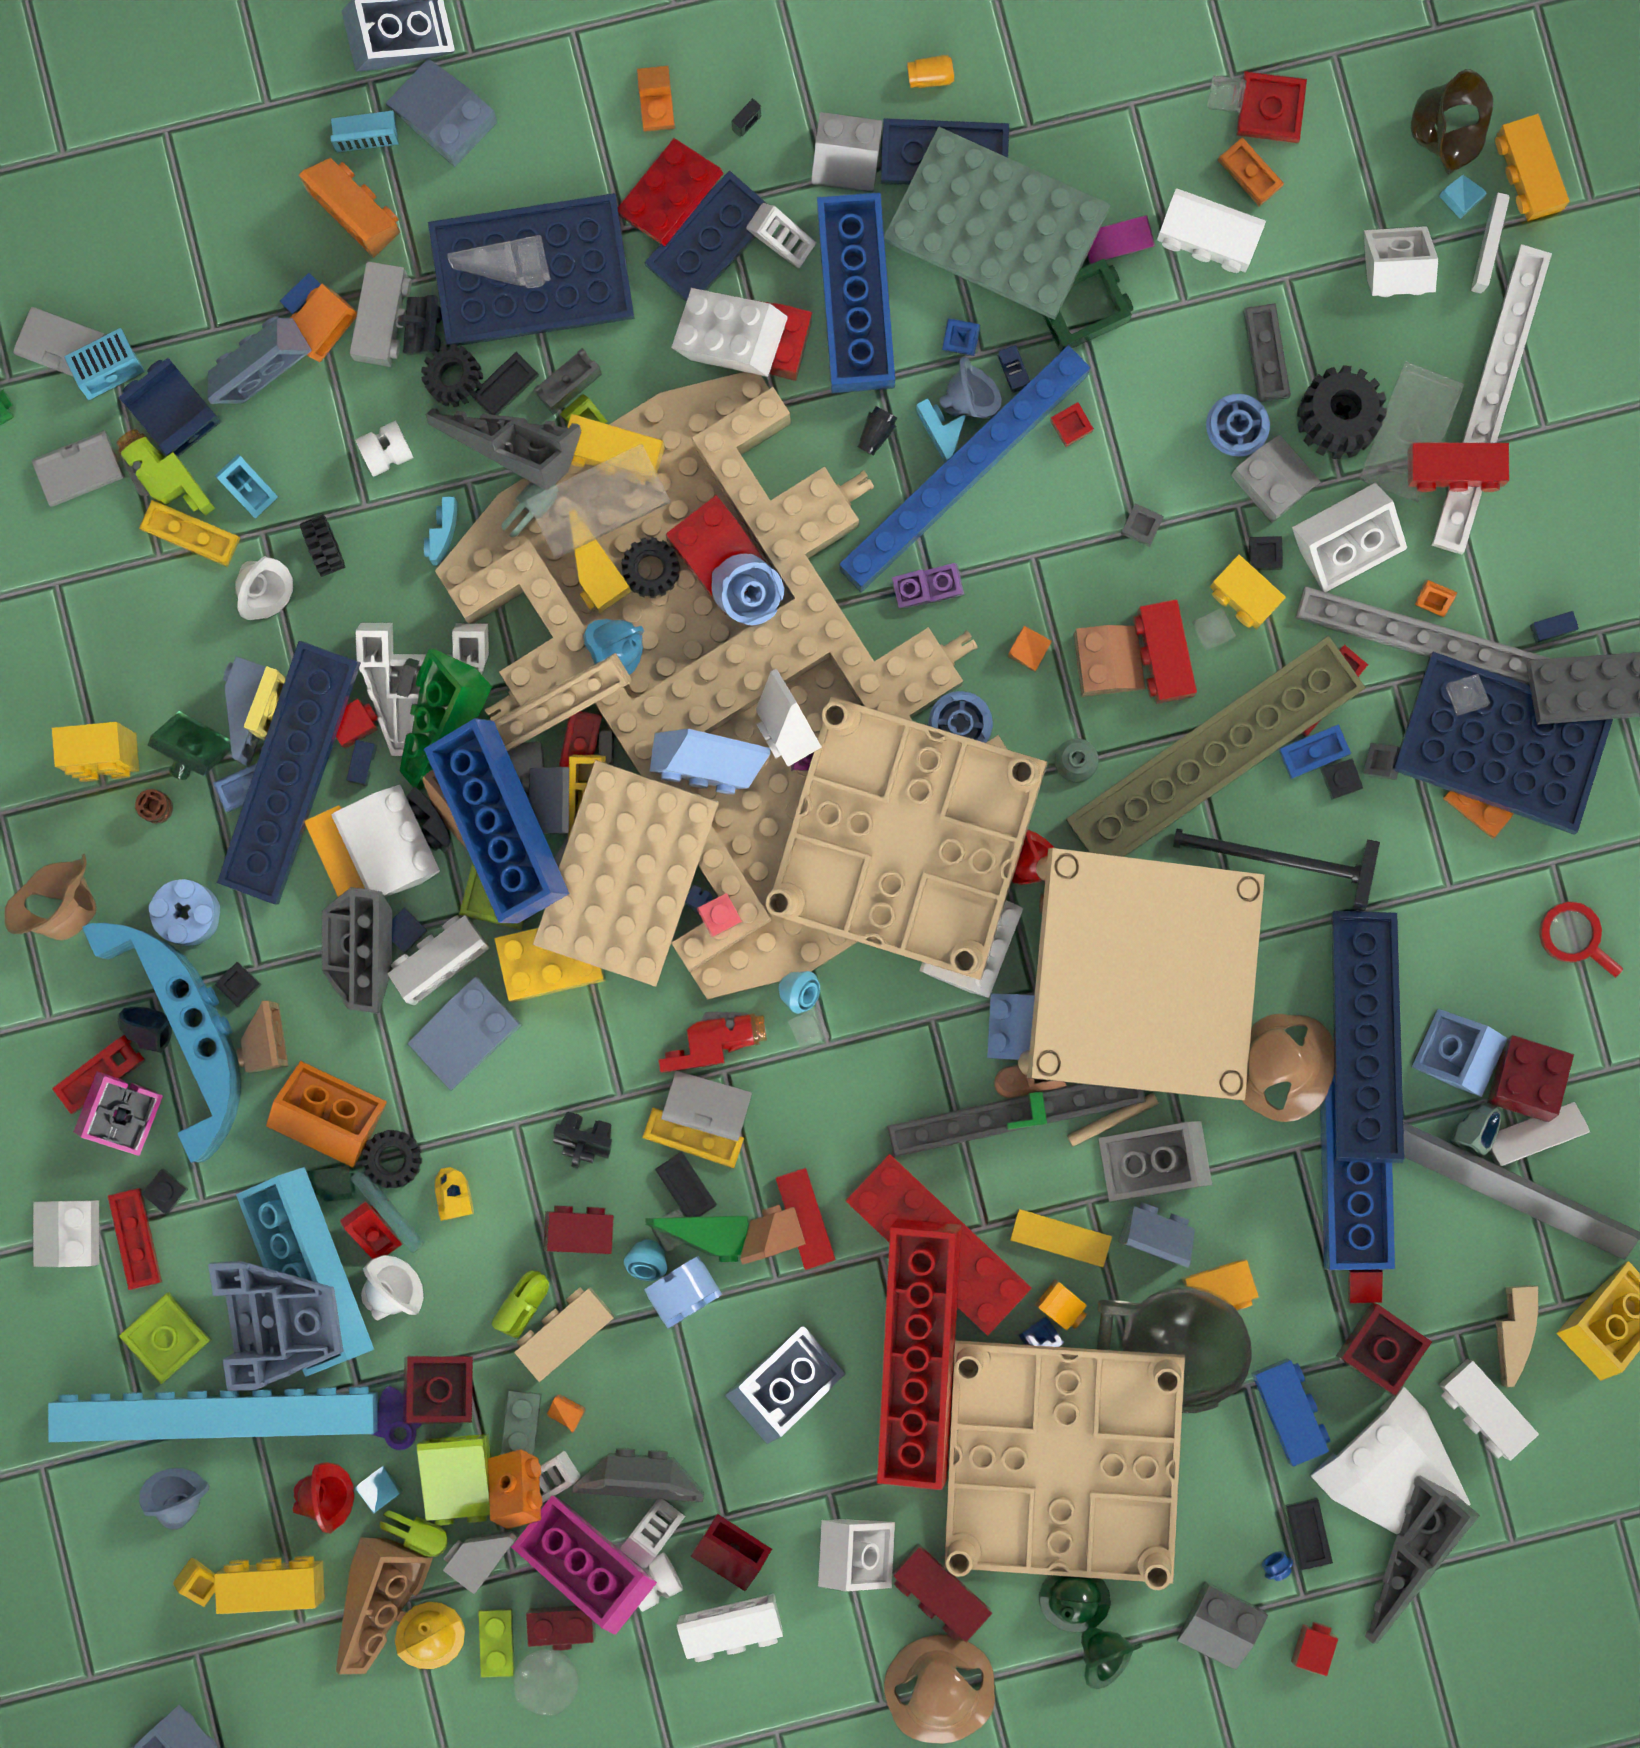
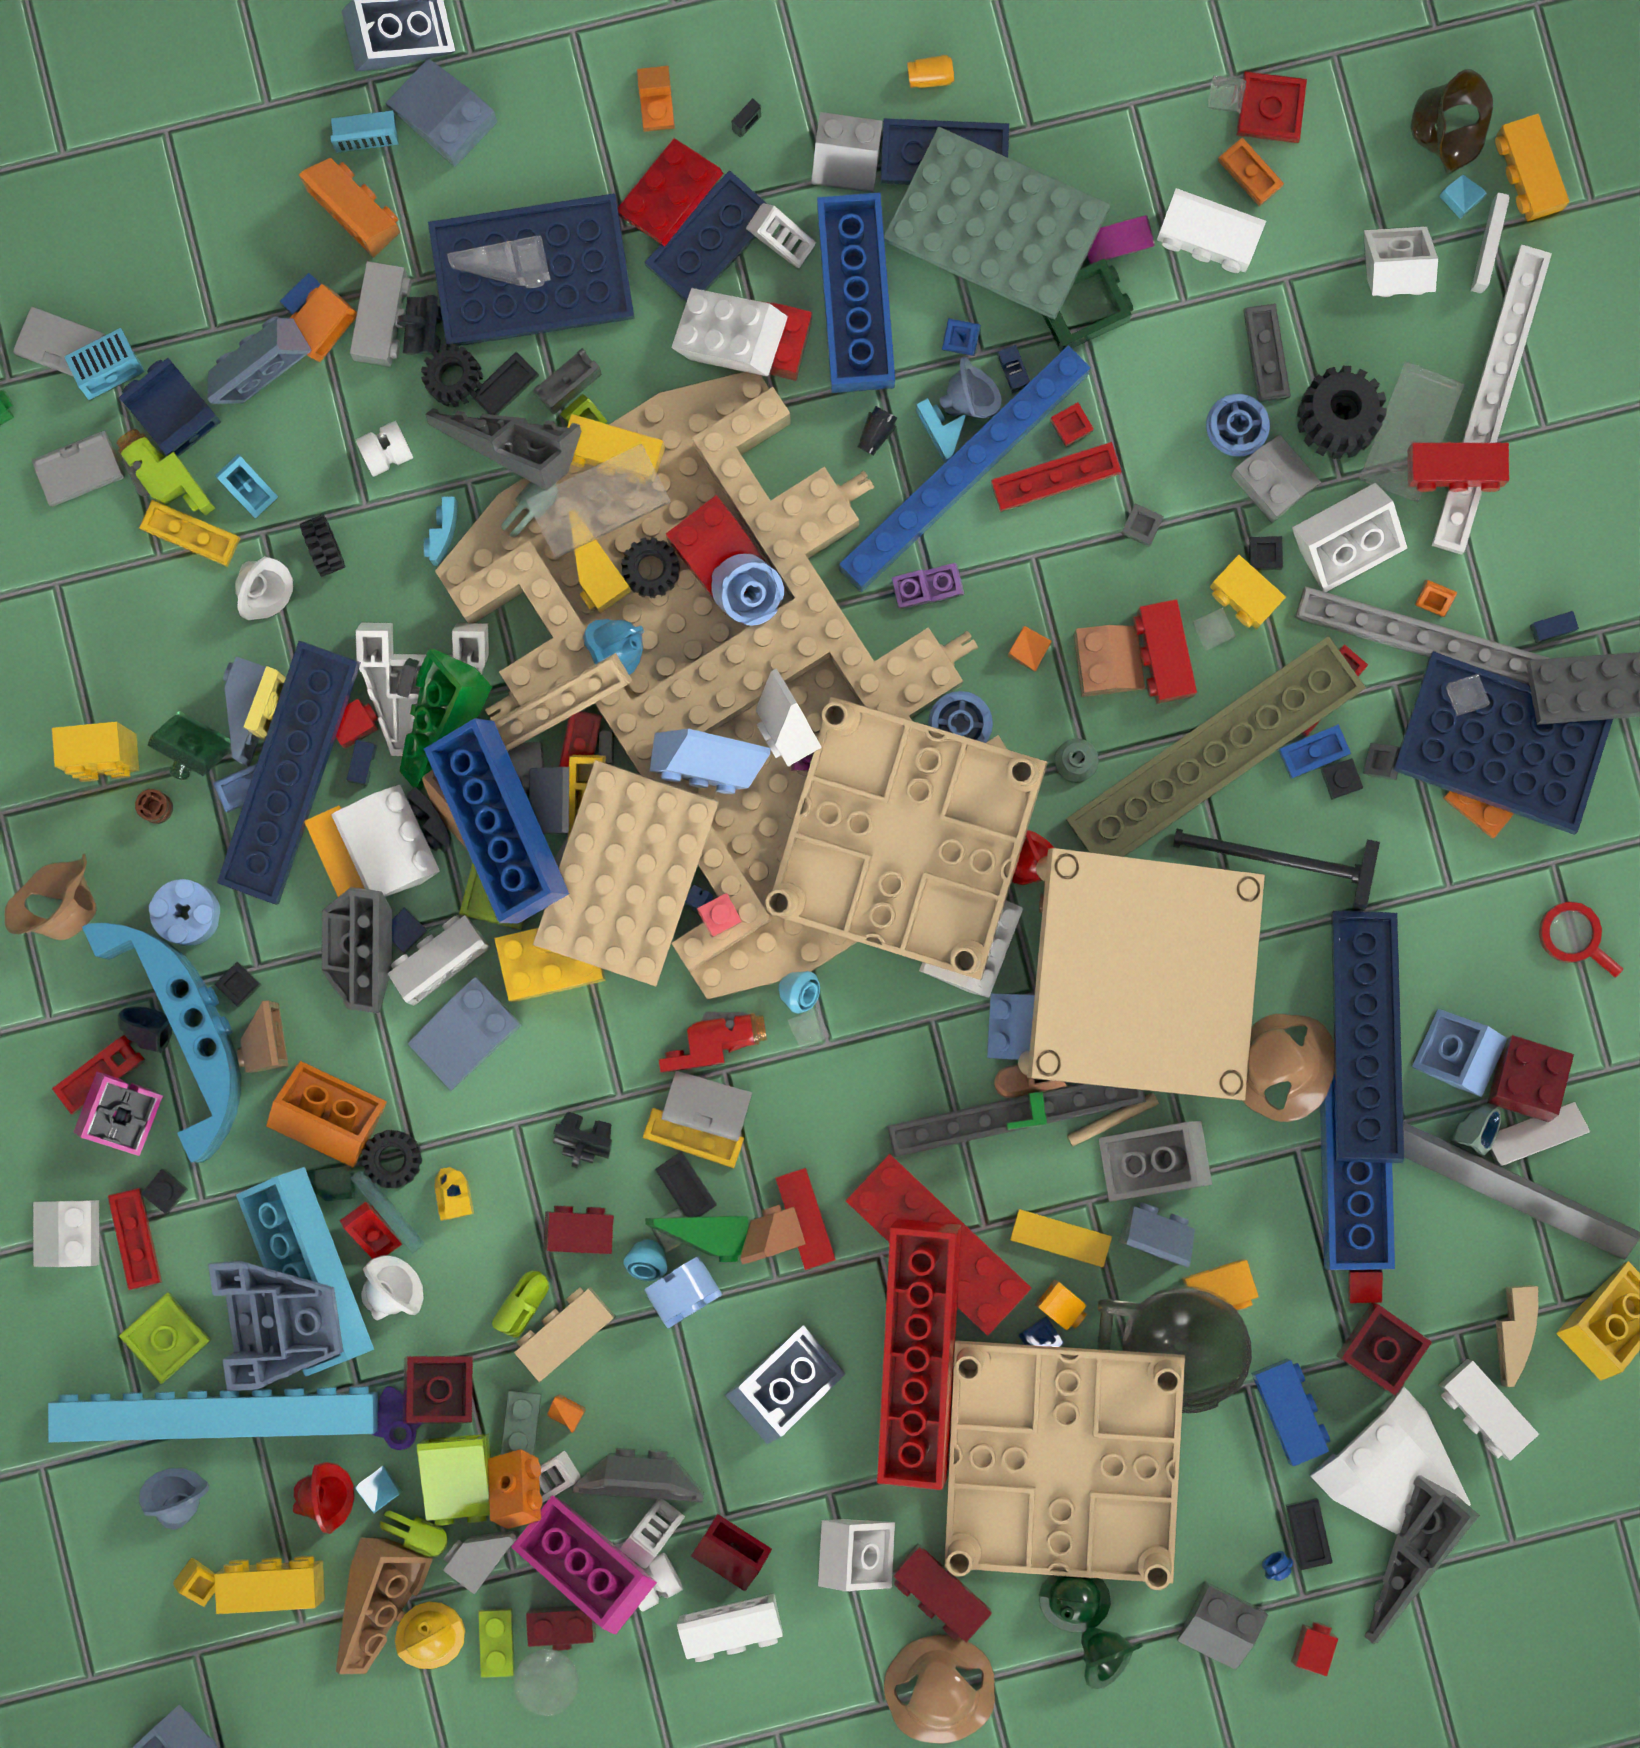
none -> red plate [991,442,1122,512]

